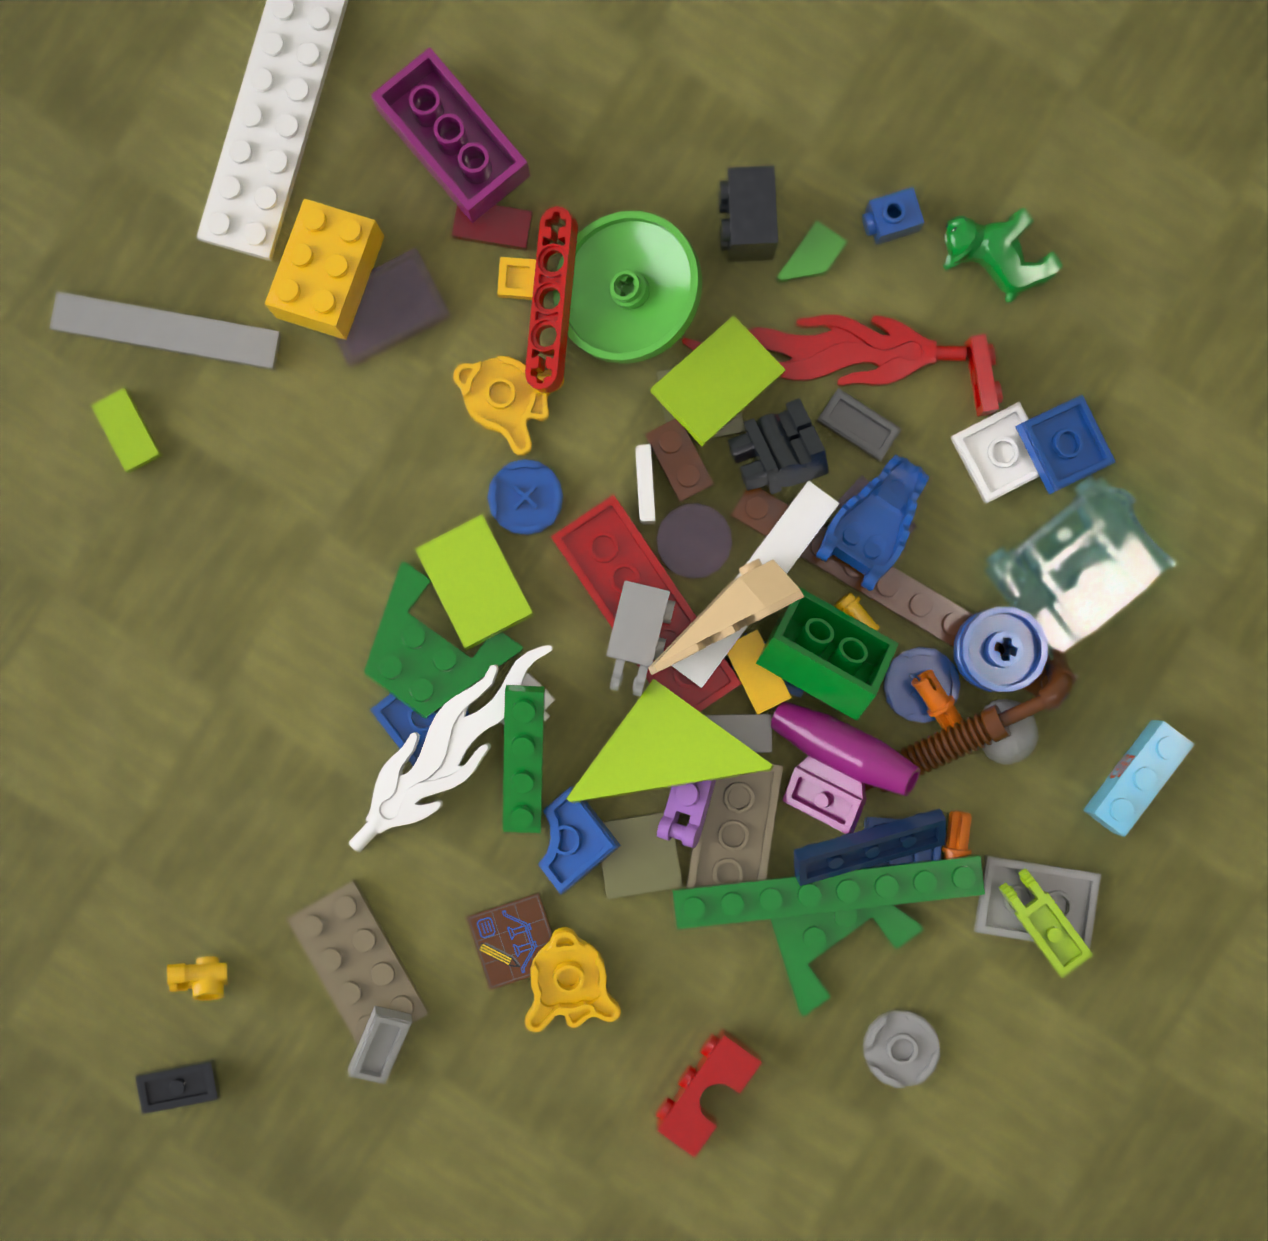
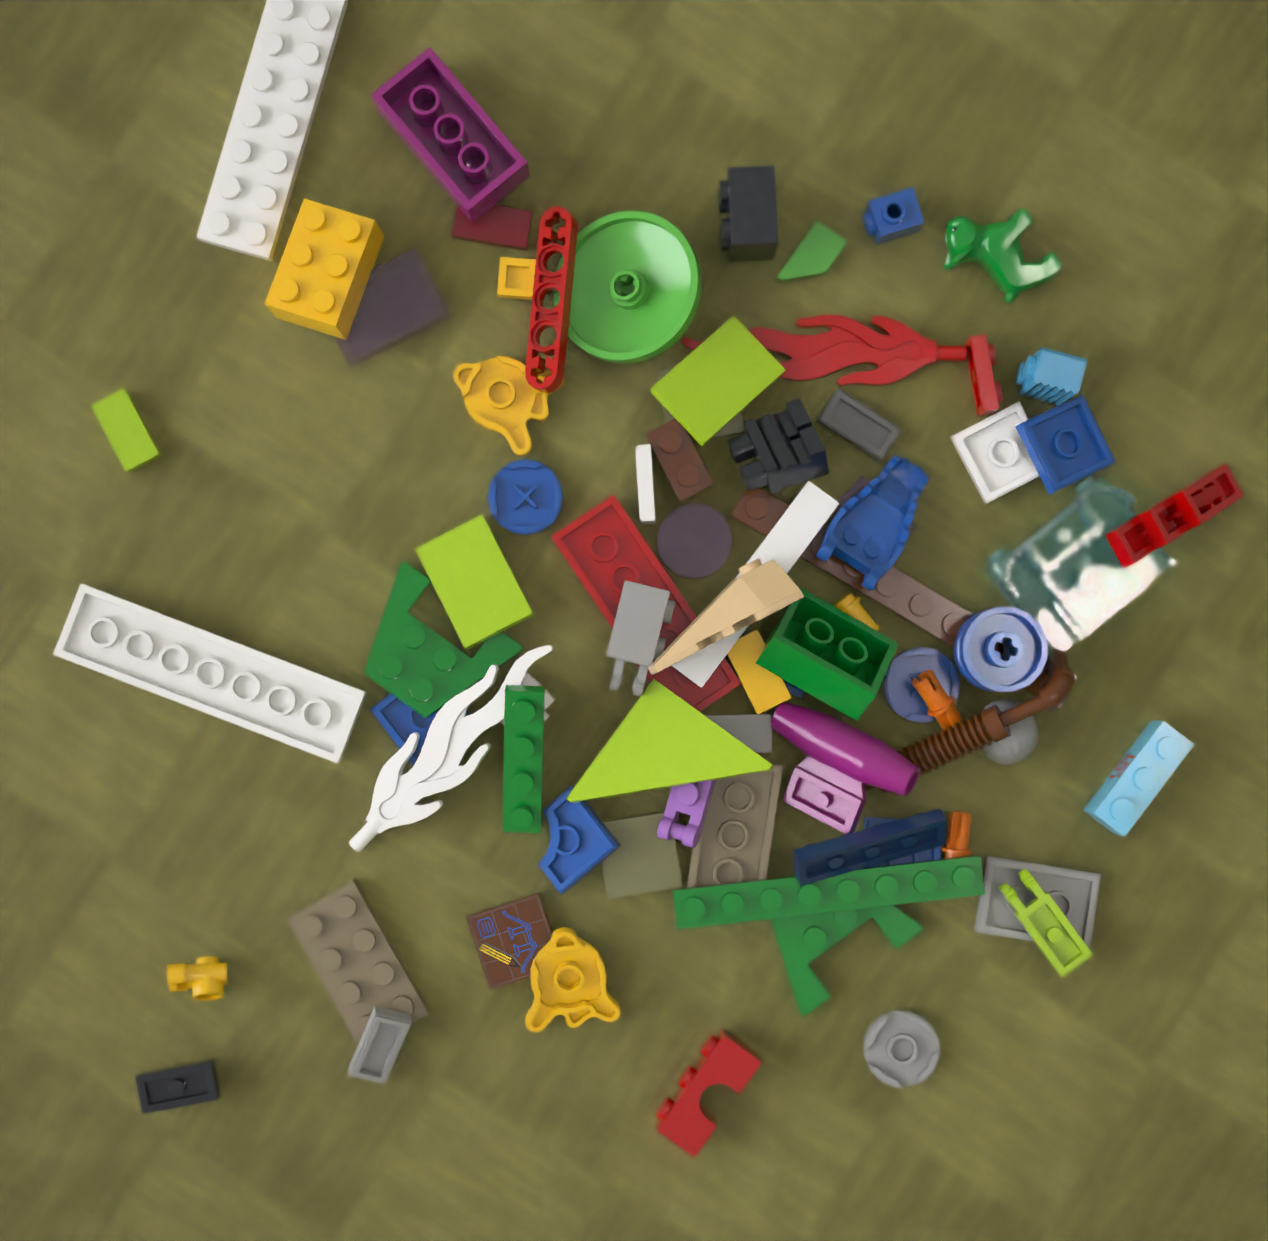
light grey tile [50,292,282,370] -> none
none -> white plate [53,583,367,763]
none -> dark azure brick [1015,347,1087,406]
none -> red slope [1105,463,1244,568]

